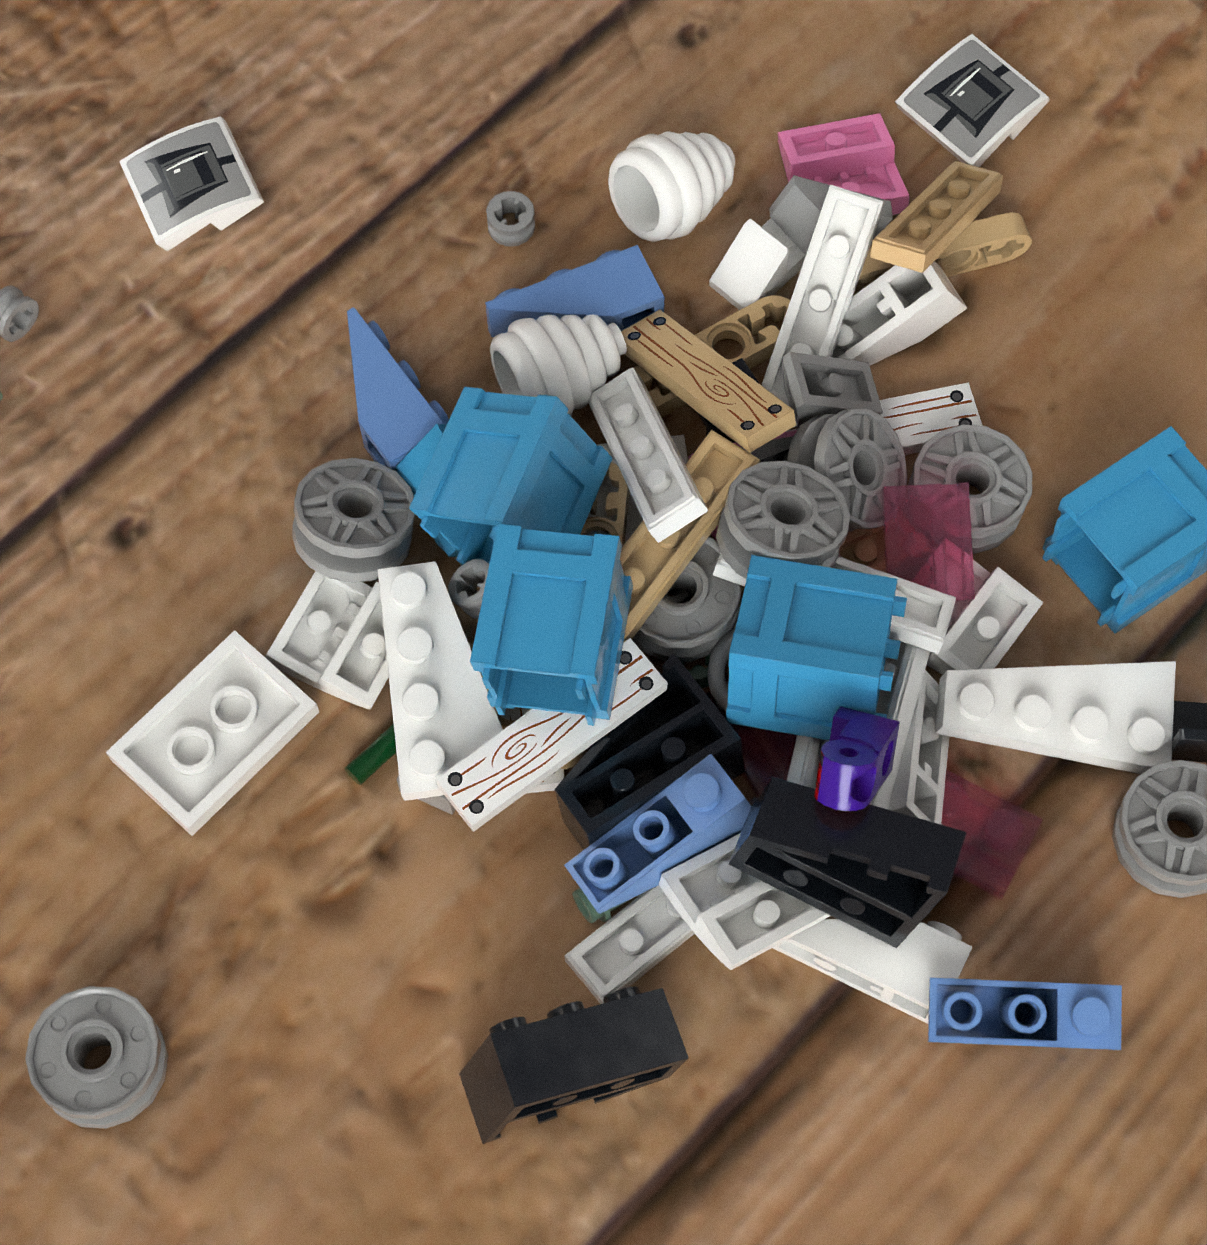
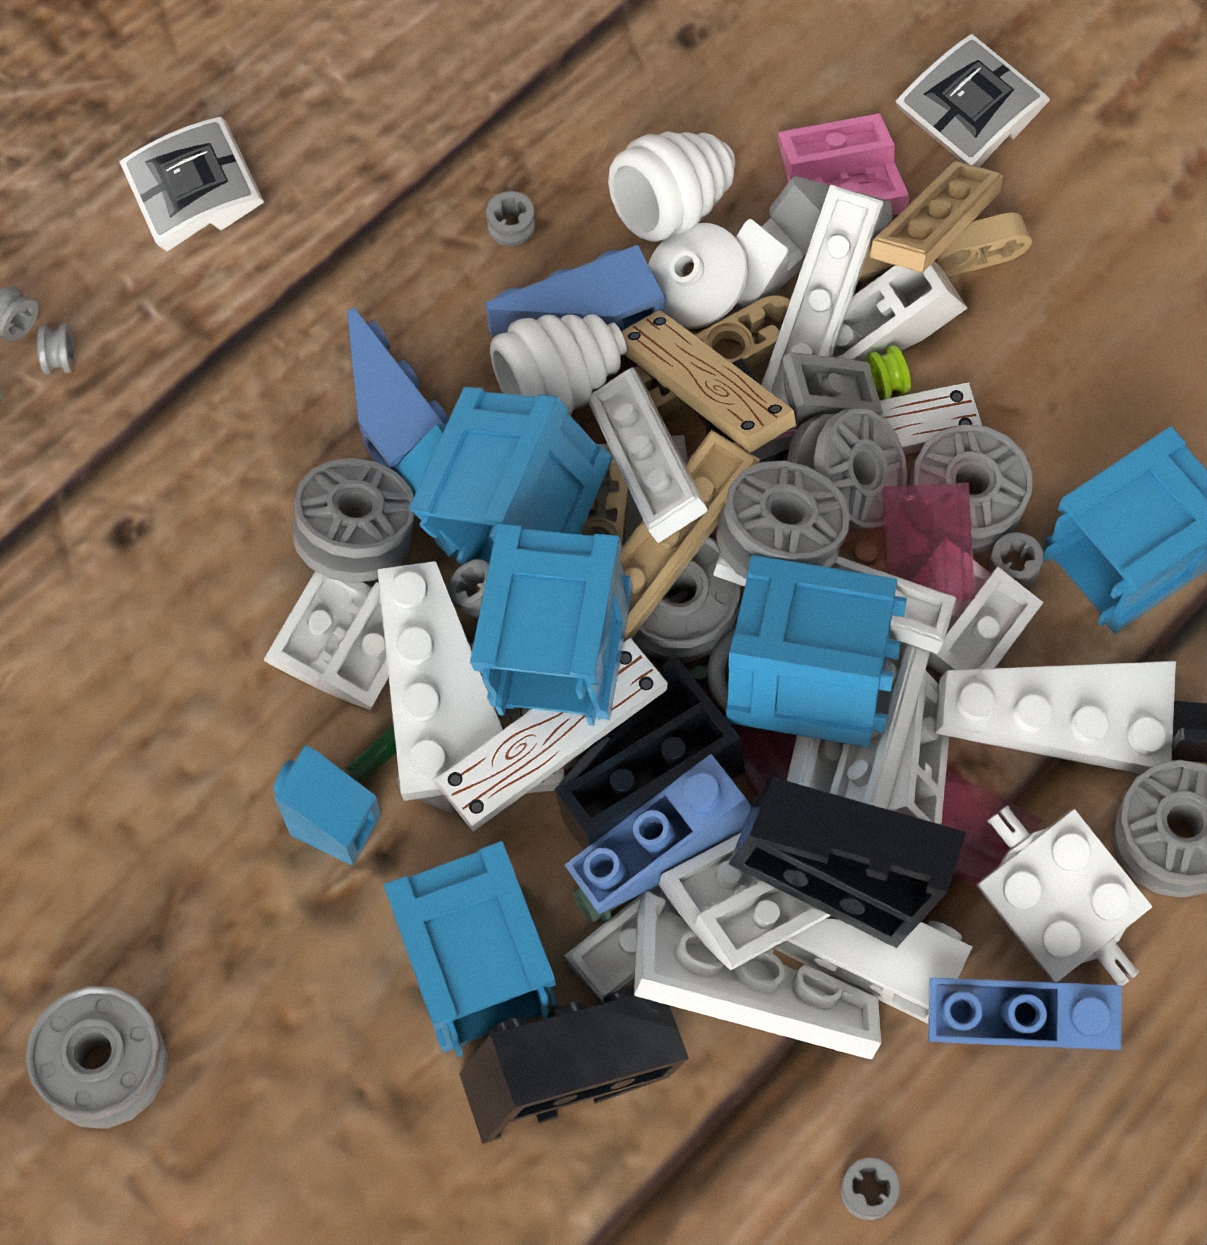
white plate [106,630,319,836] -> none
dark purple leg [814,706,900,811] -> none
none -> light grey bush [37,323,76,374]
none -> dark azure slope [273,745,382,866]
none -> dark azure container [383,841,558,1057]
none -> white wing [634,891,881,1060]
none -> white dish [648,223,748,329]
none -> light grey bush [840,1157,900,1221]
none -> lime bush [866,345,911,400]
none -> white plate [975,805,1152,986]
none -> light grey bush [988,532,1044,588]

